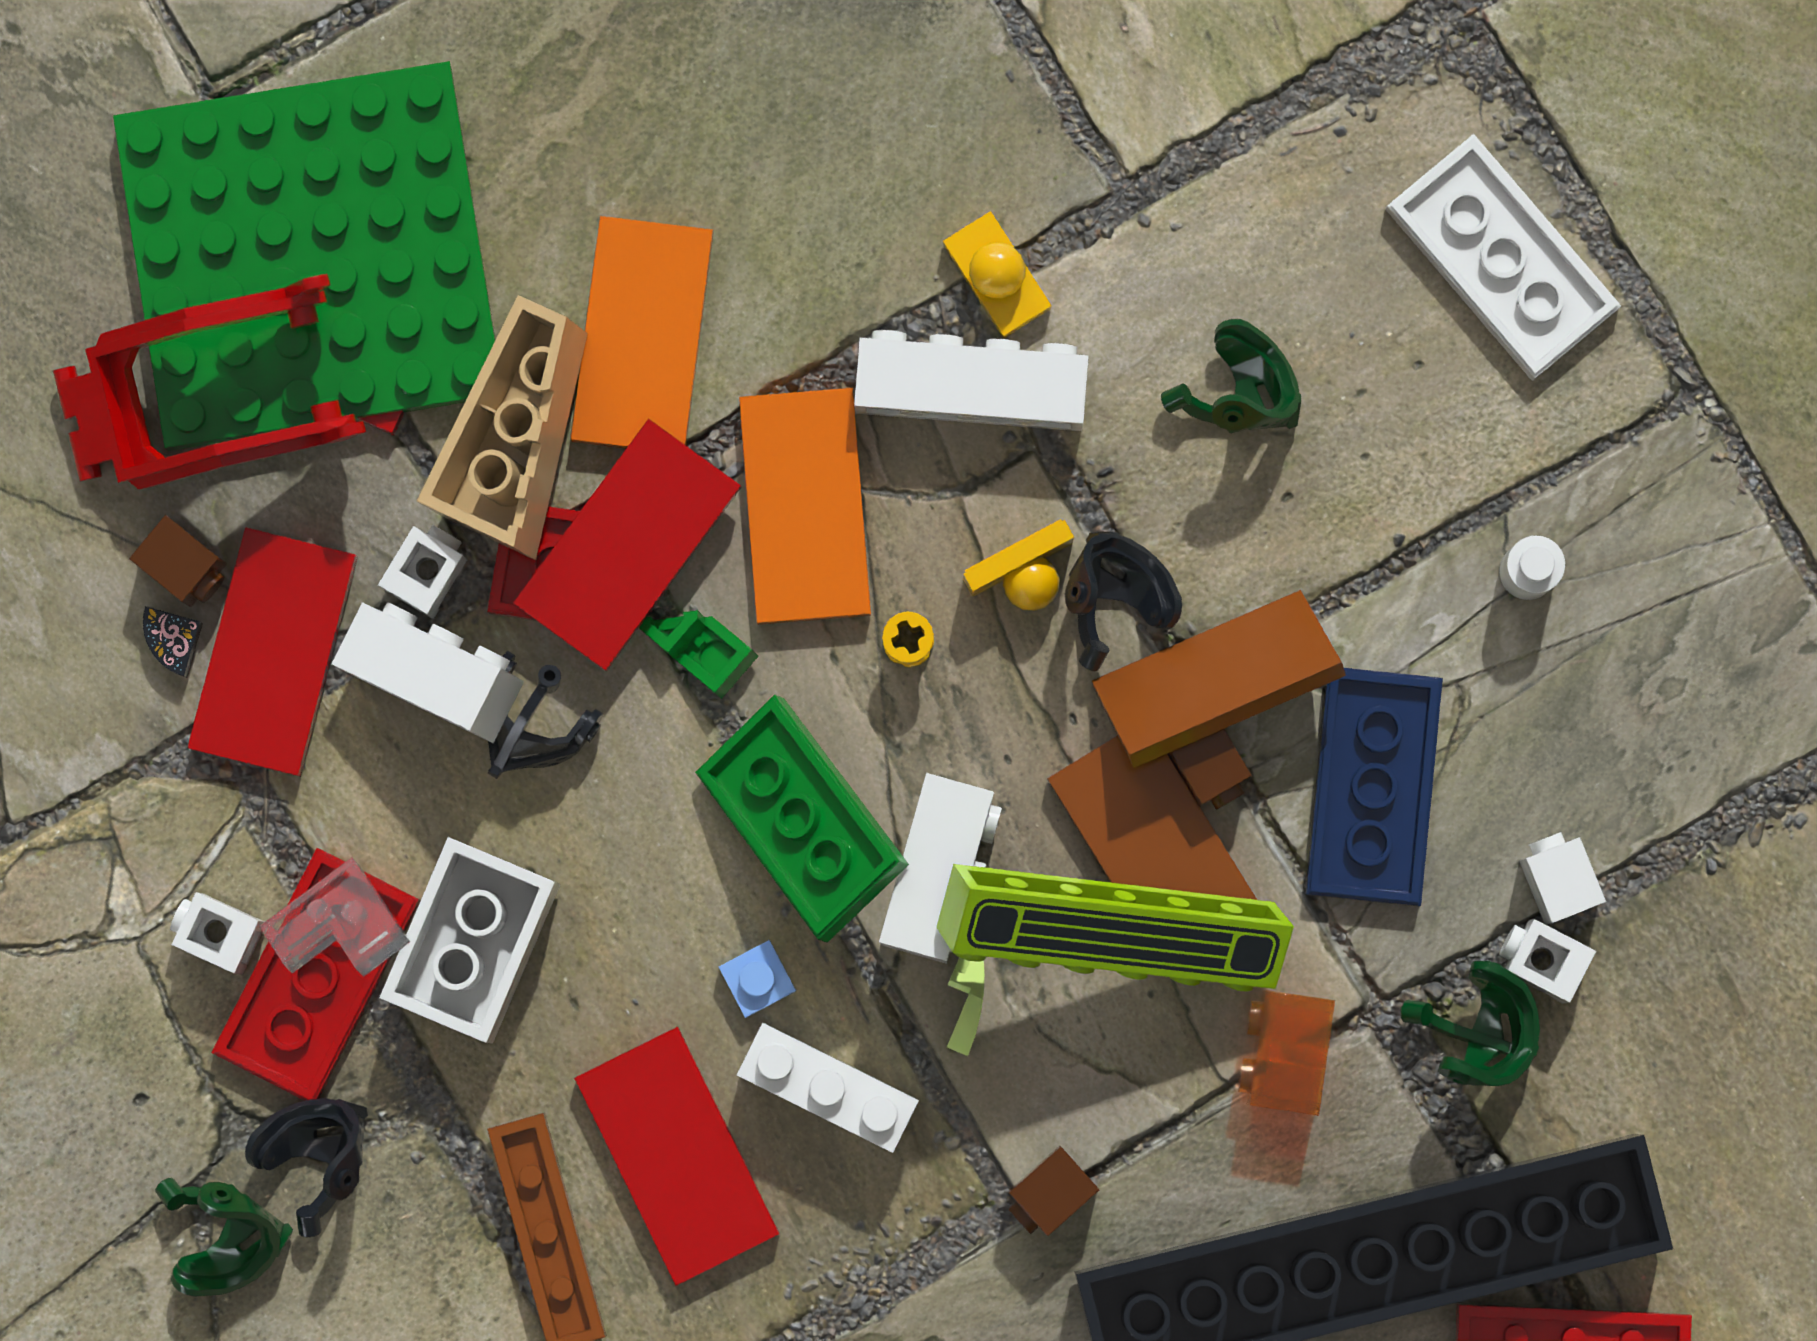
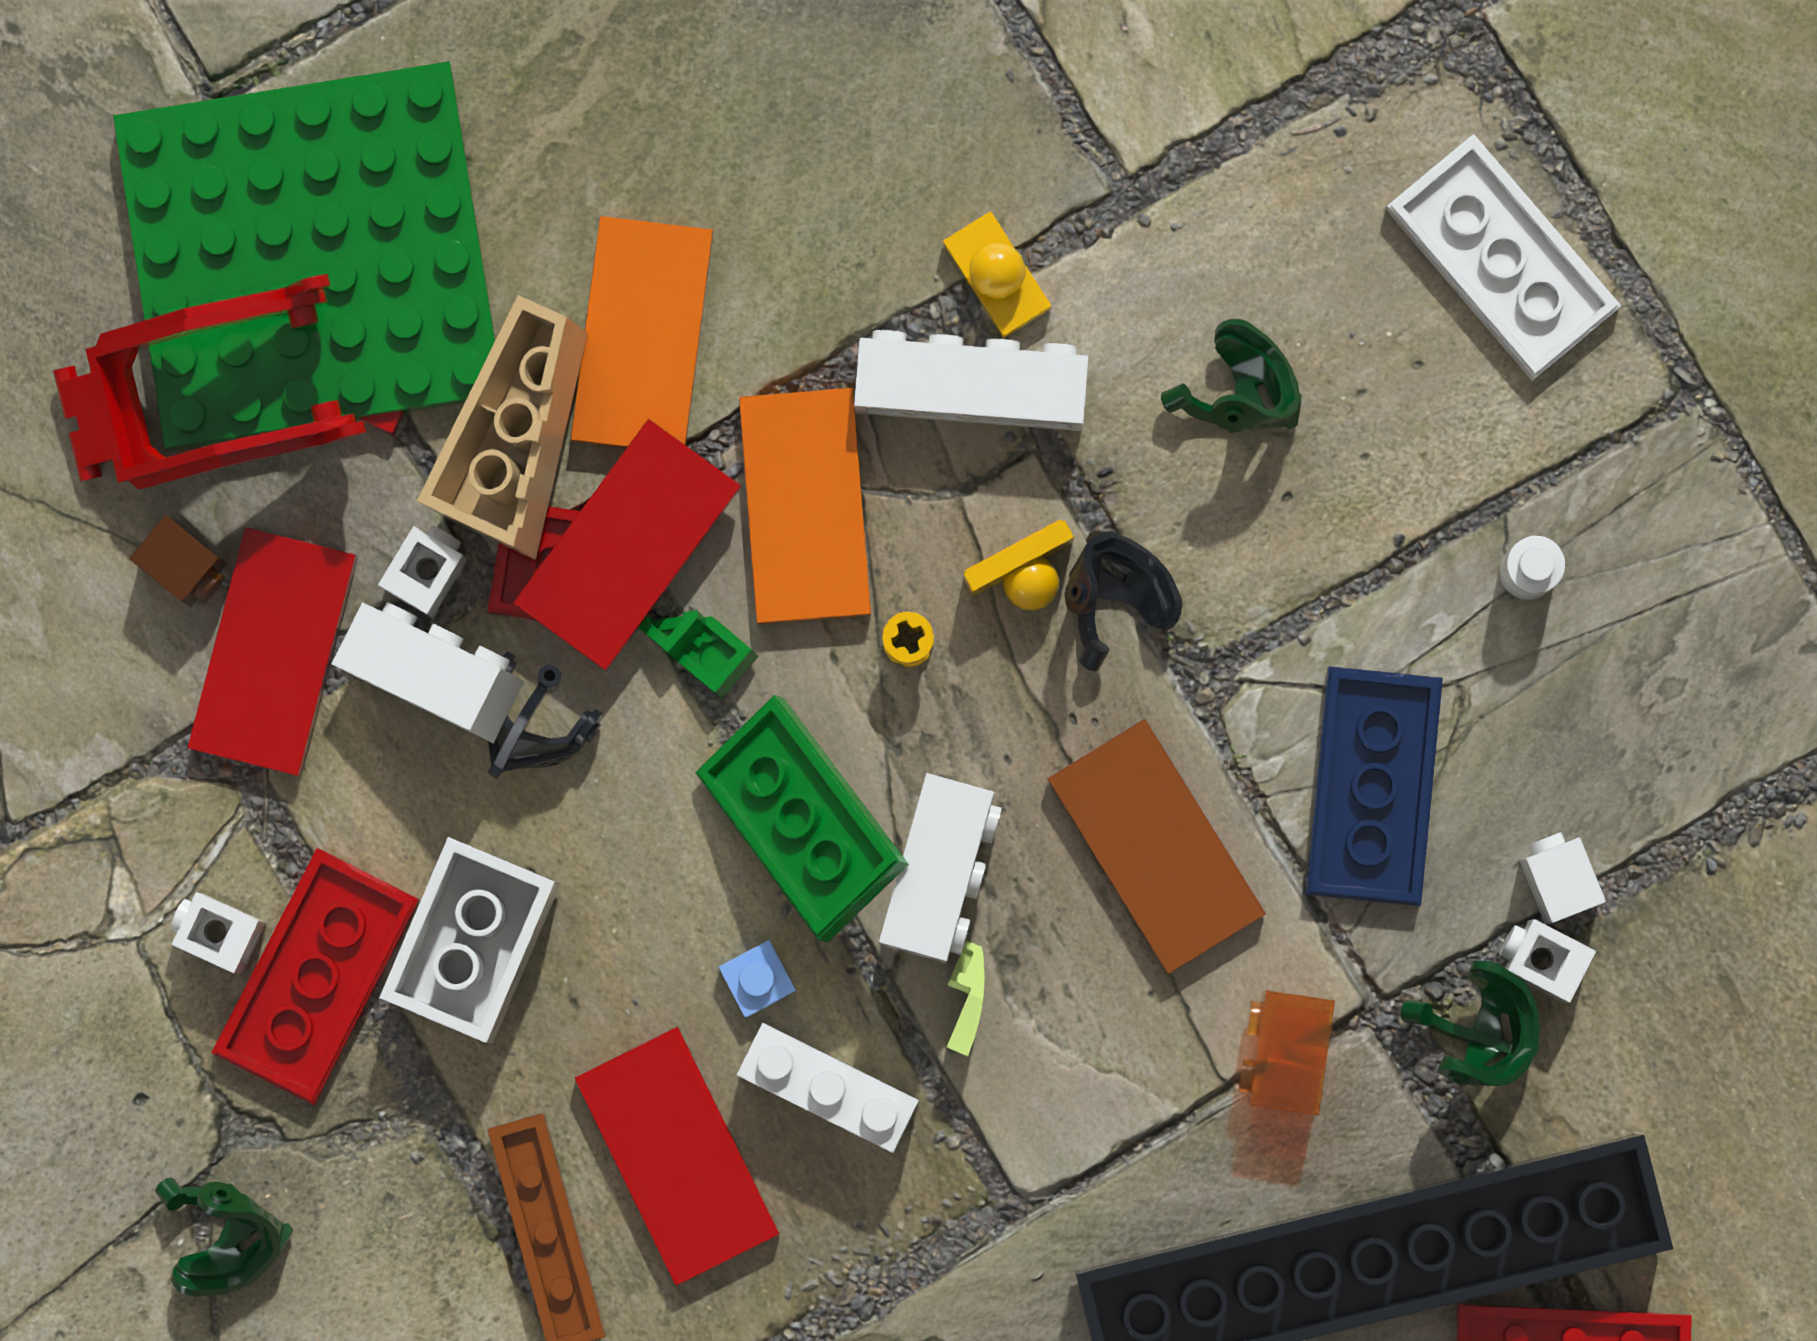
black tile [143,606,203,678] -> none
black helmet [245,1098,368,1238] -> none
clear tile [259,857,410,977] -> none
lime brick [936,864,1294,992] -> none
reddish brown brick [1008,1145,1099,1236] -> none
dark orange tile [1092,590,1346,768] -> none
reddish brown brick [1167,729,1252,810] -> none

